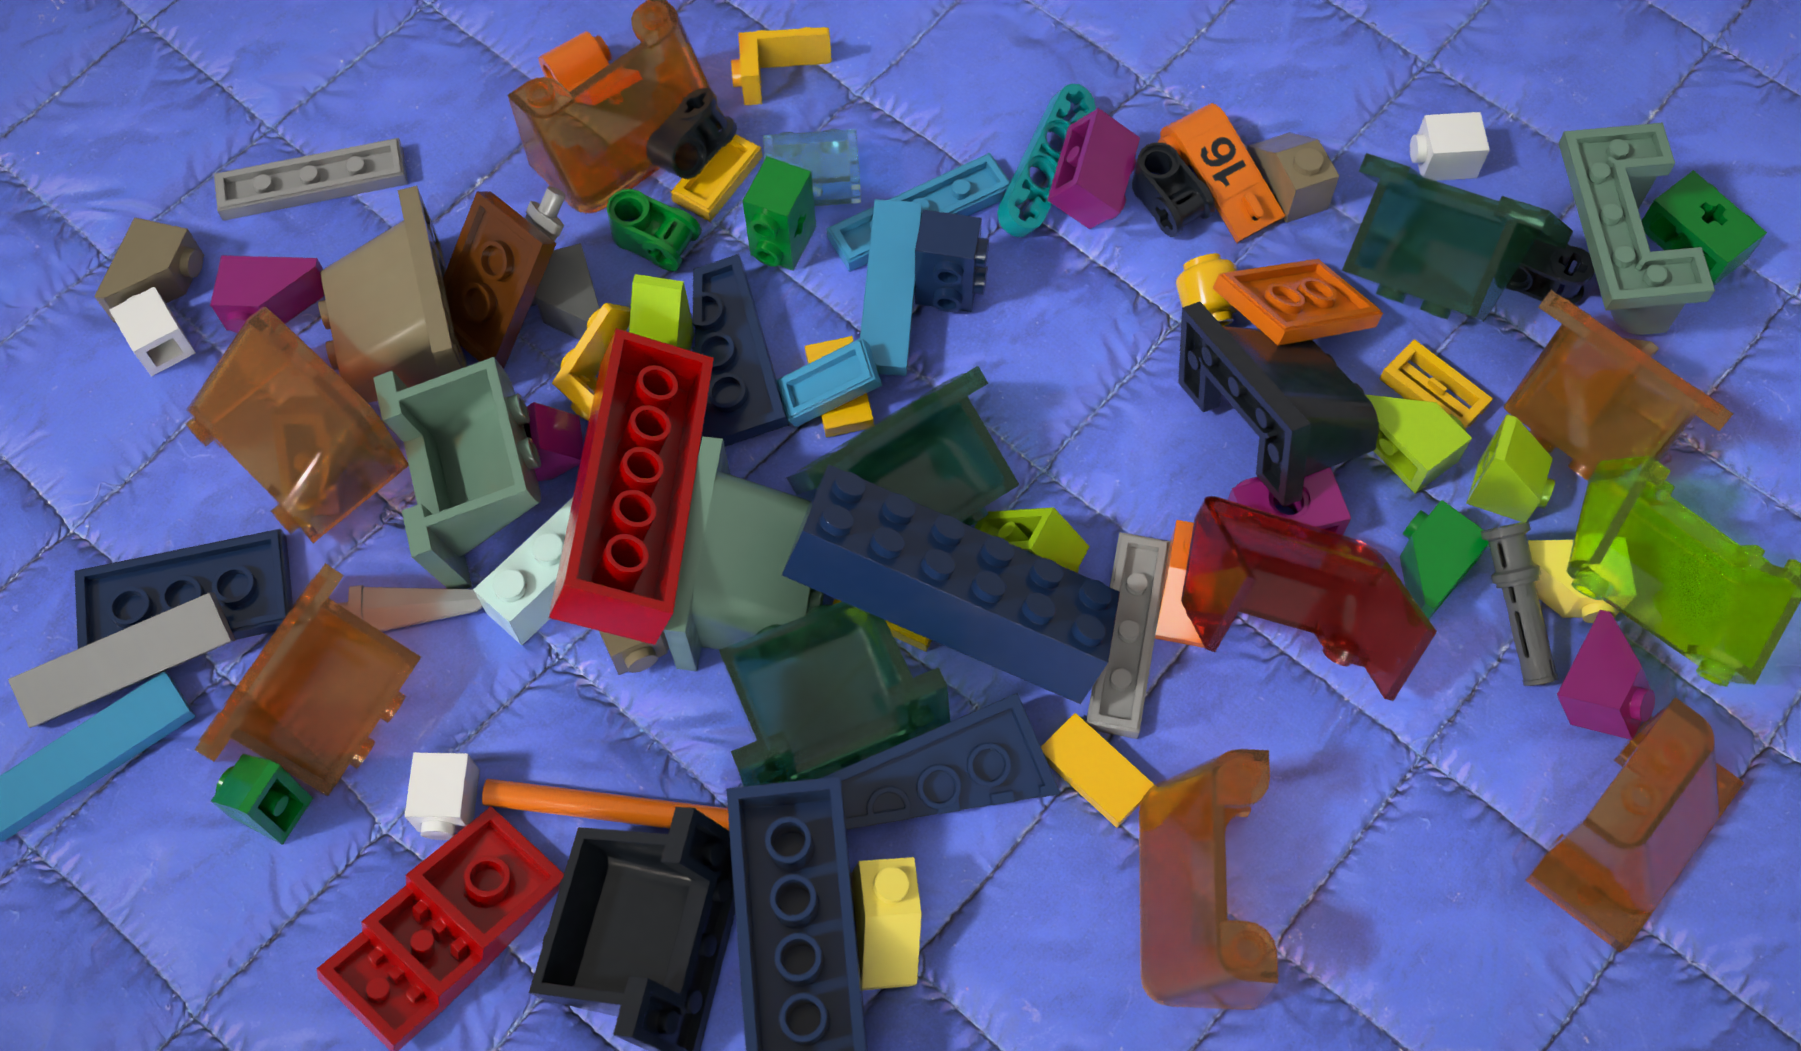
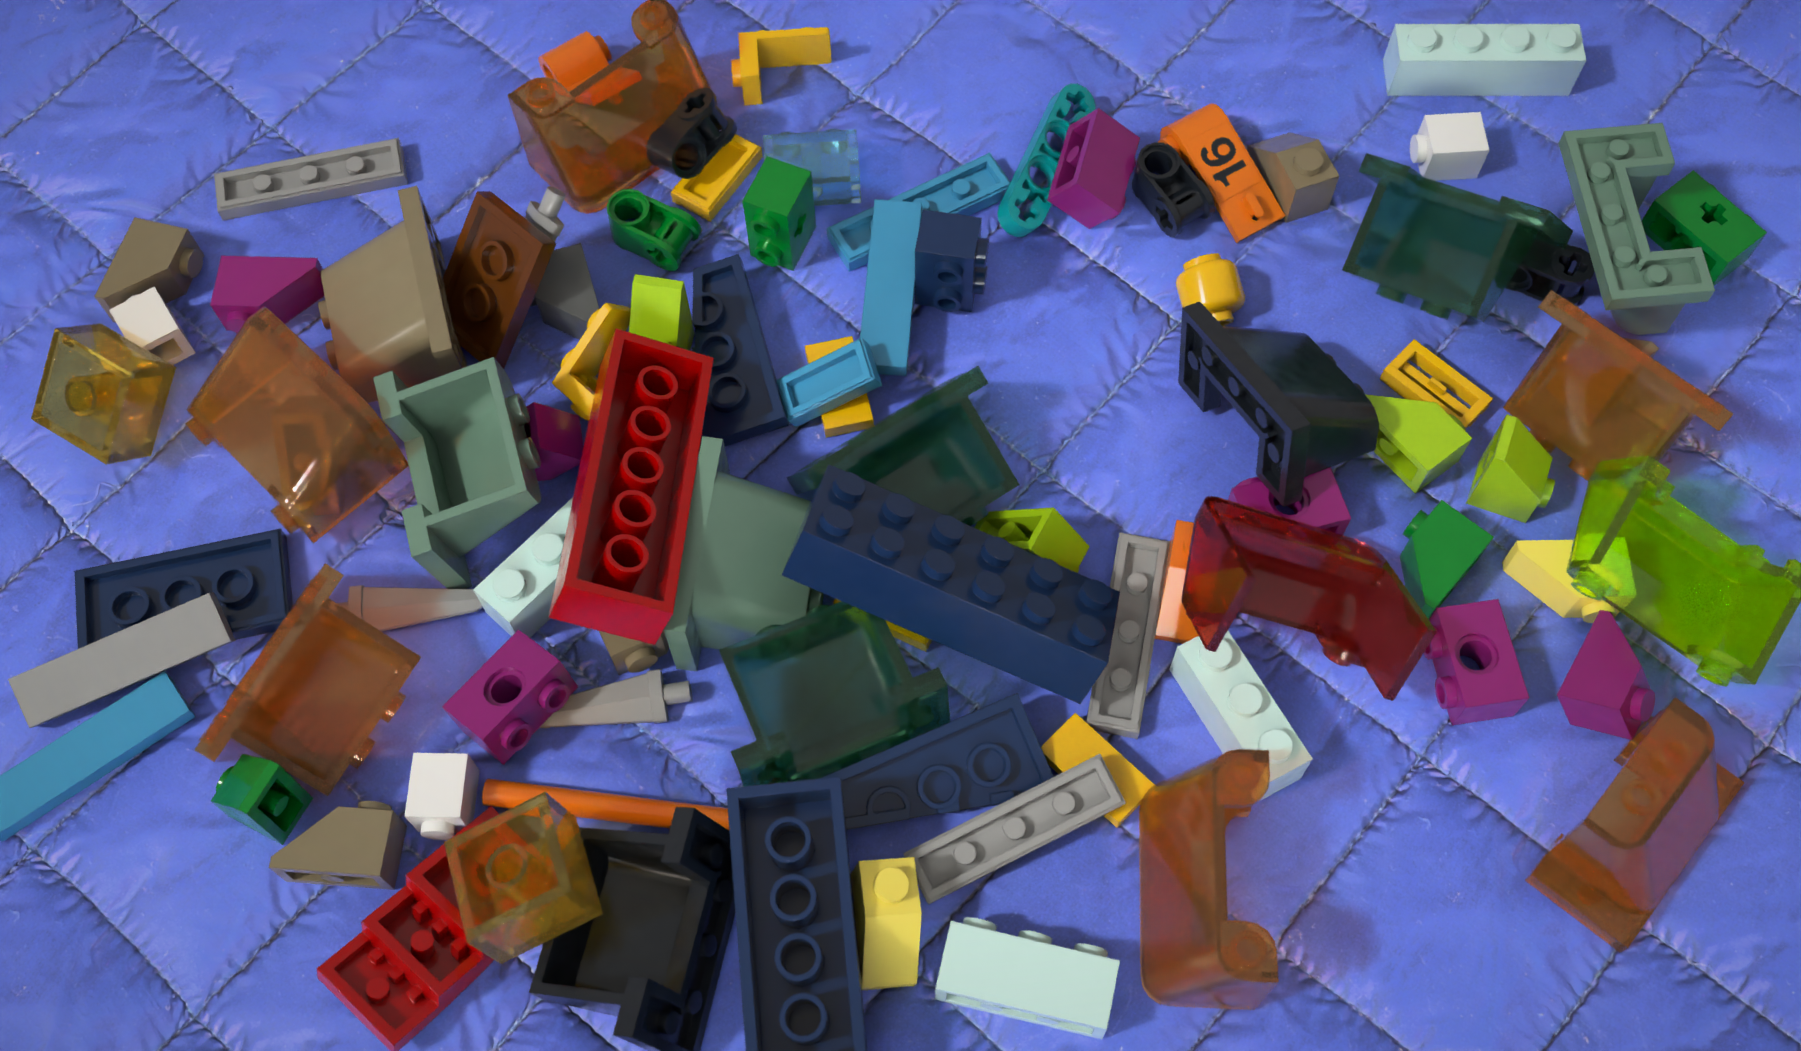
orange tile [1213,259,1383,346] -> none
dark grey pin [1481,521,1559,686] -> none
none -> clear yellow brick [31,323,176,465]
none -> dark tan slope [269,801,407,890]
none -> magenta brick [442,629,578,765]
none -> clear yellow brick [444,792,603,964]
none -> light grey bar [540,669,693,728]
none -> light grey tile [903,754,1126,905]
none -> light aqua brick [935,917,1120,1040]
none -> light aqua brick [1169,623,1313,803]
none -> light aqua brick [1383,24,1586,96]
none -> magenta brick [1421,599,1529,725]

